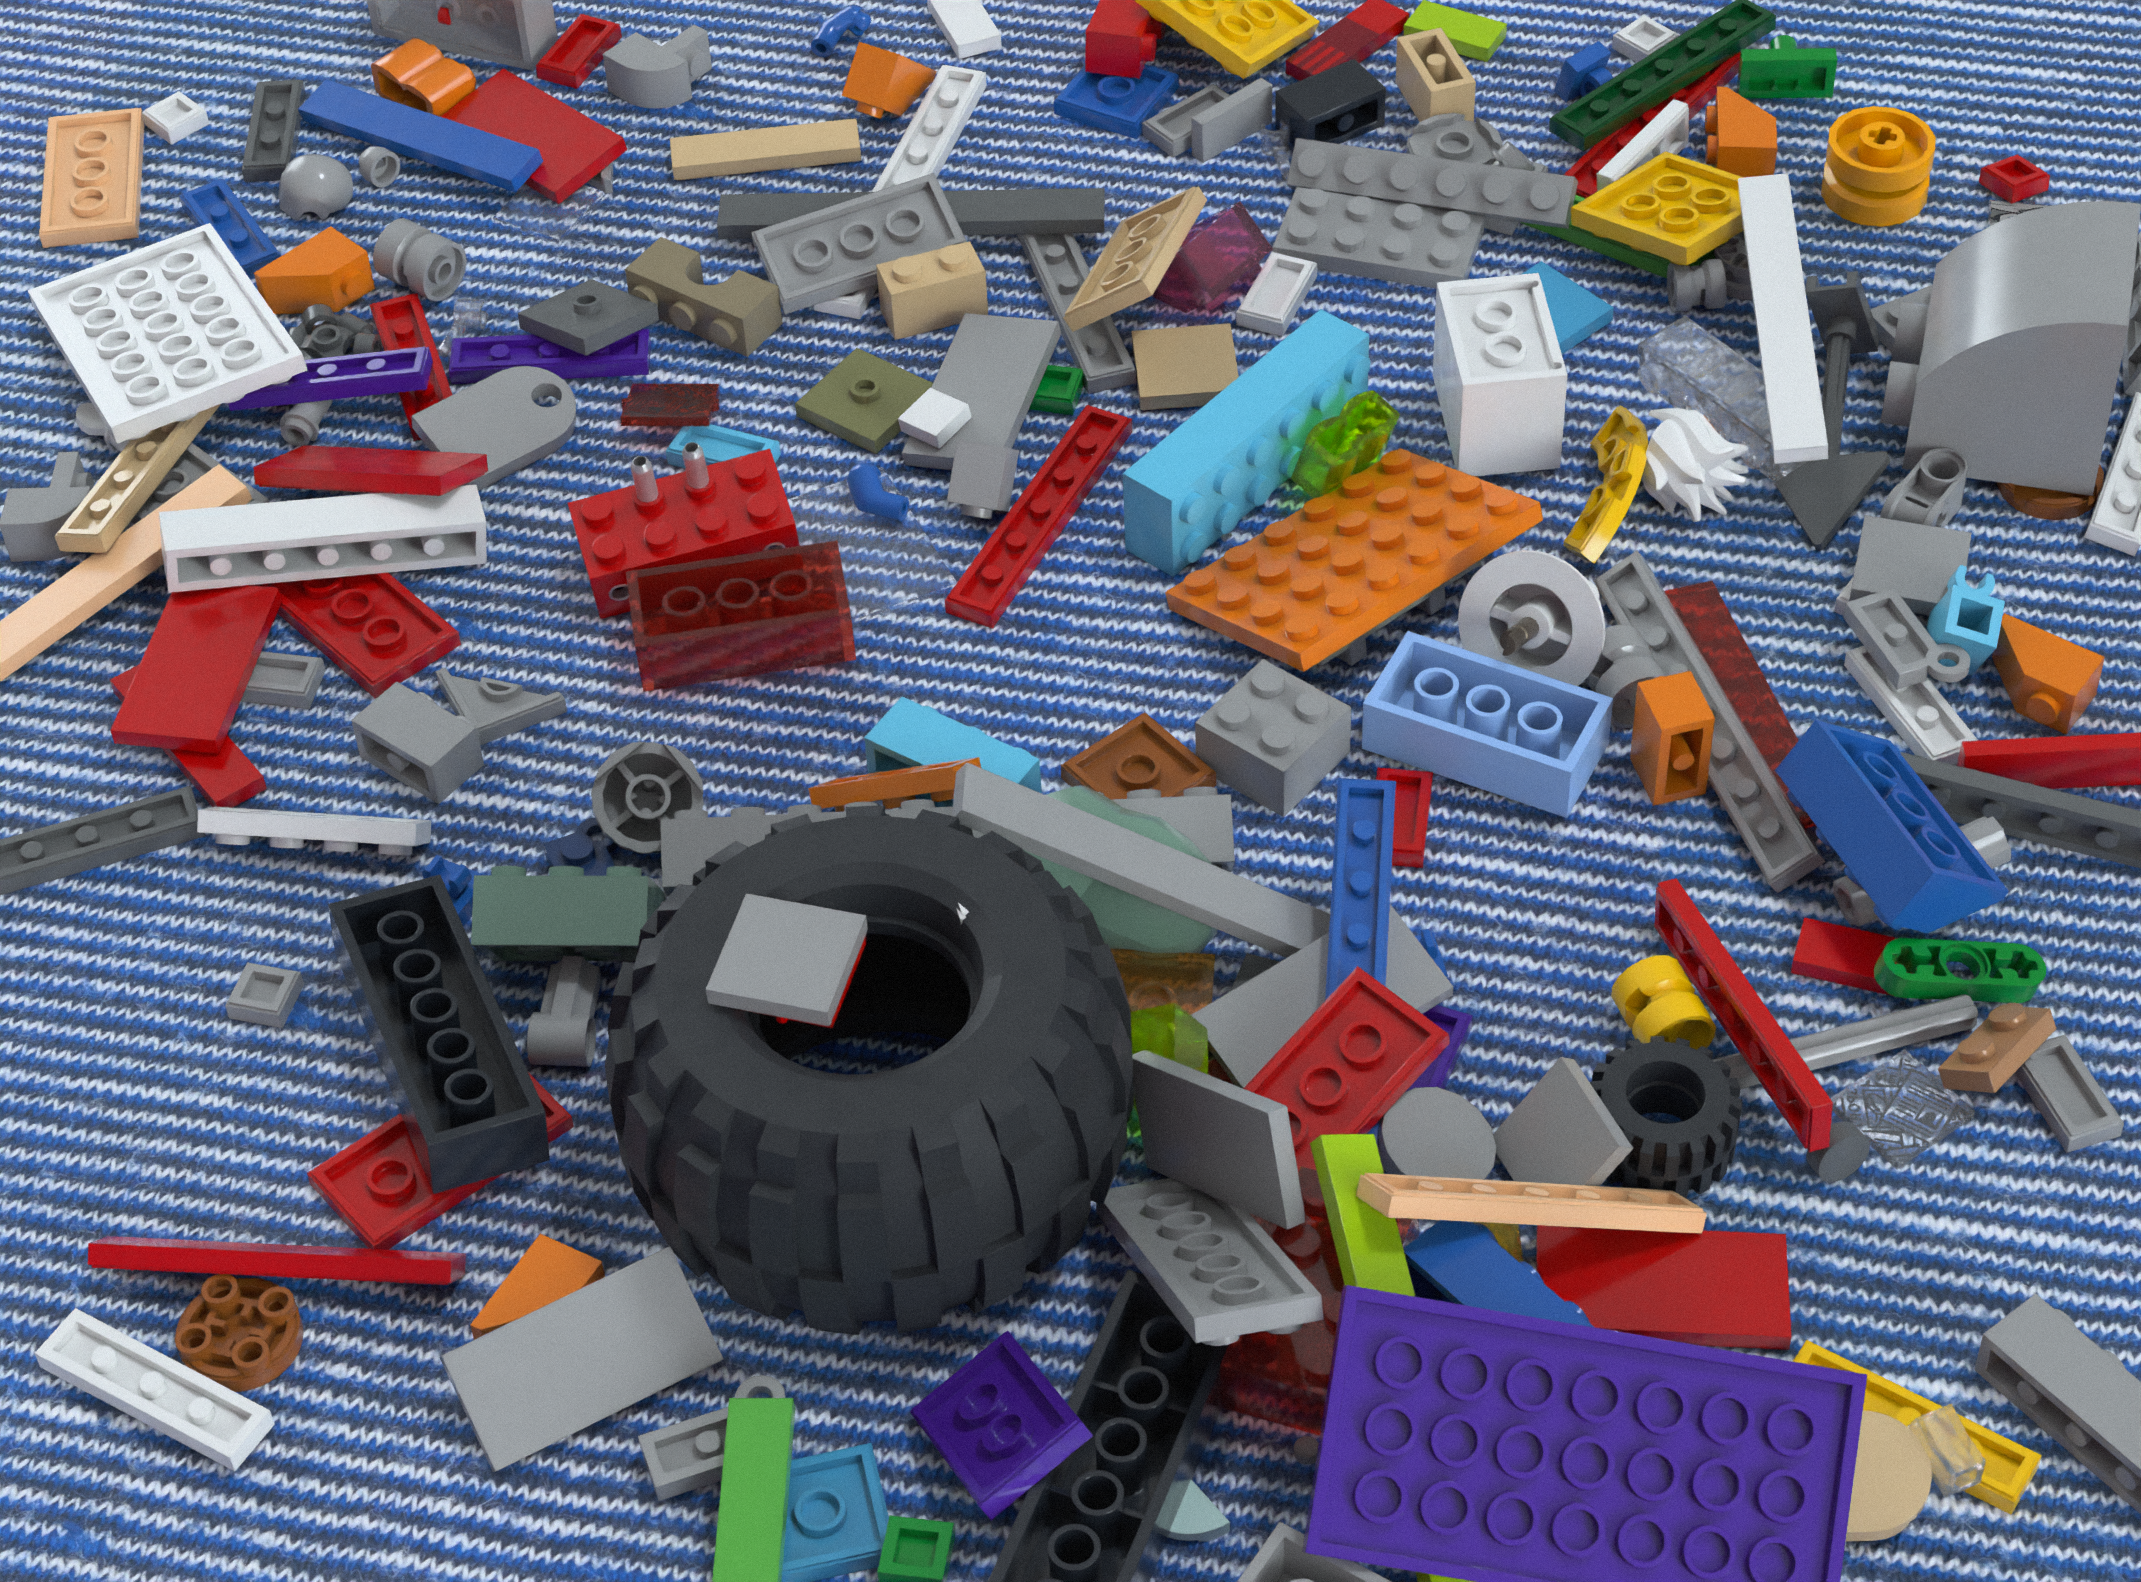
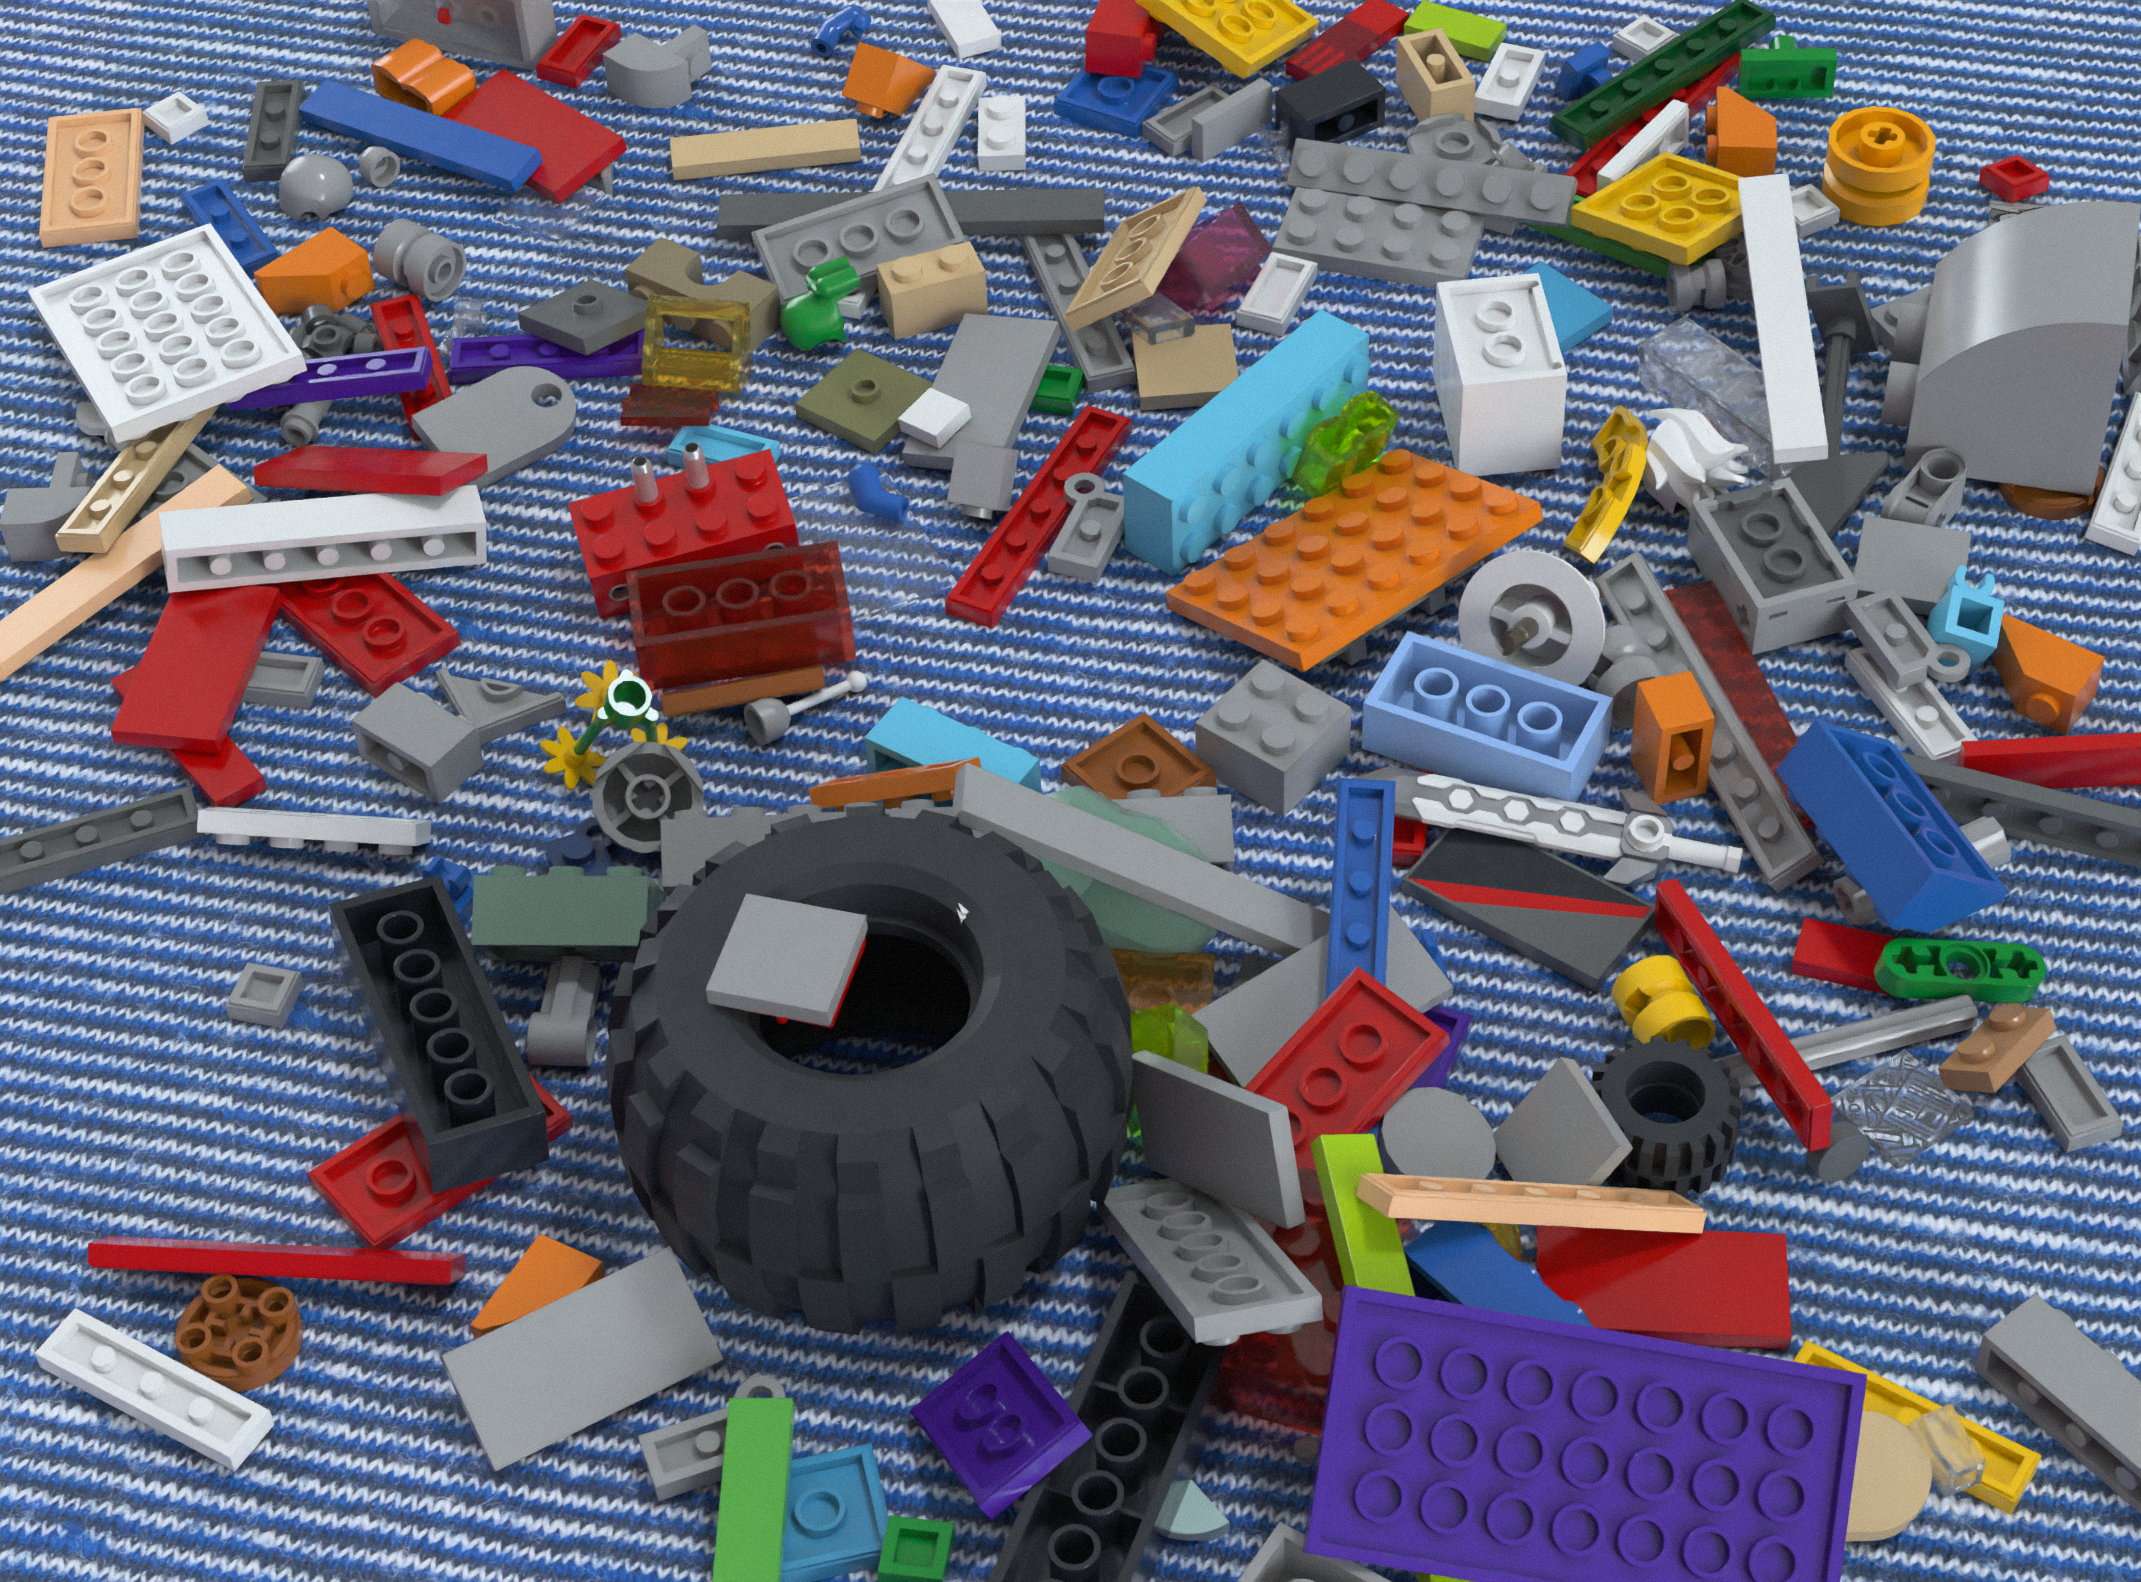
none -> plant [539,660,688,790]
none -> clear yellow tile [642,294,752,393]
none -> dark orange tile [659,665,826,718]
none -> light grey hinge [744,671,867,745]
none -> green piece [780,256,860,351]
none -> white plate [978,95,1026,171]
none -> light grey hinge [1047,473,1125,583]
none -> clear tile [1111,290,1195,345]
none -> sword [1352,766,1743,887]
none -> tile [1401,827,1655,992]
none -> white plate [1474,42,1546,121]
none -> piece [1686,477,1859,655]
none -> white tile [1791,183,1840,239]

